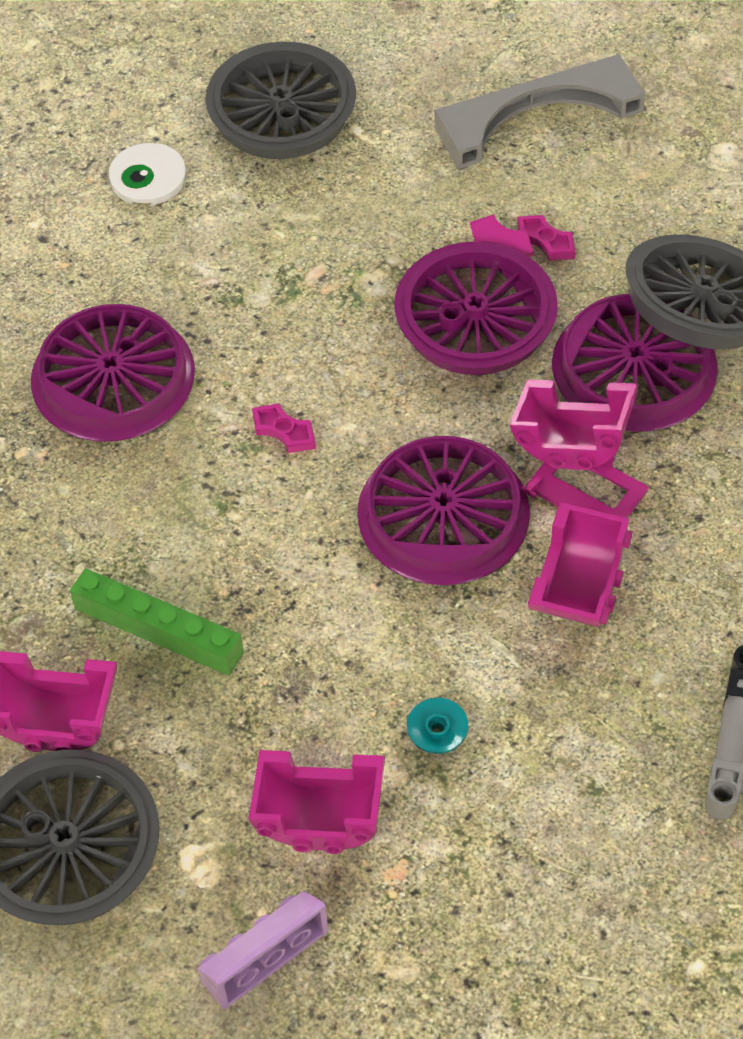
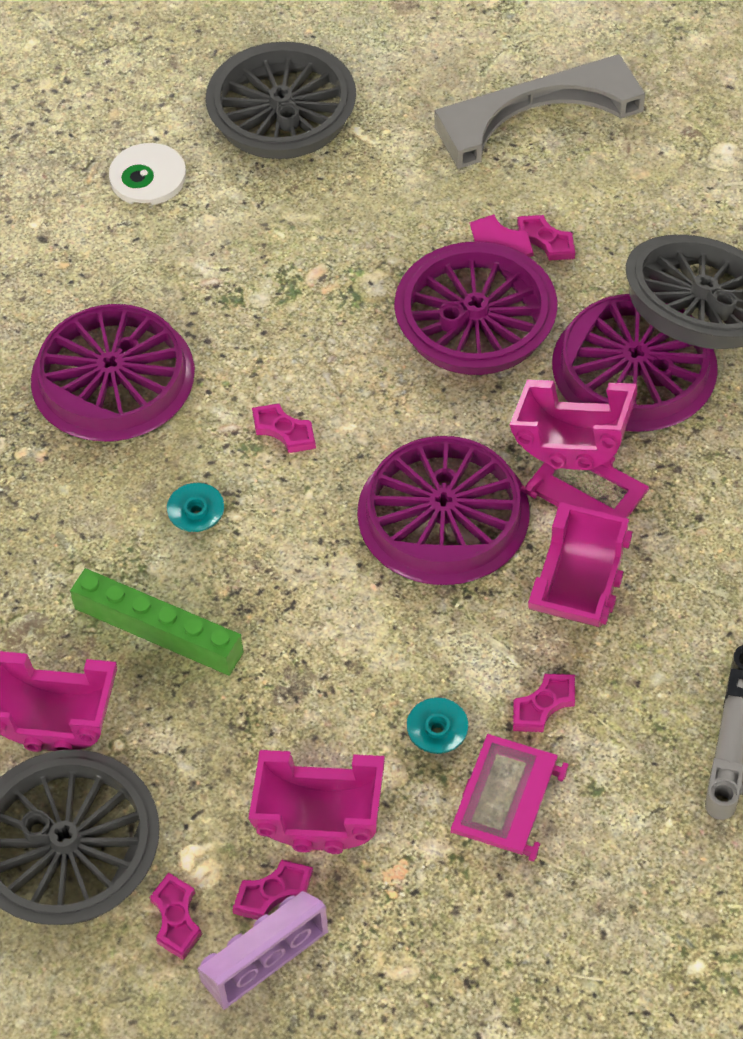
none -> dark pink tile [149,872,202,960]
none -> teal dish [167,483,224,532]
none -> dark pink tile [232,860,313,920]
none -> piece [451,734,569,861]
none -> dark pink tile [513,674,575,732]

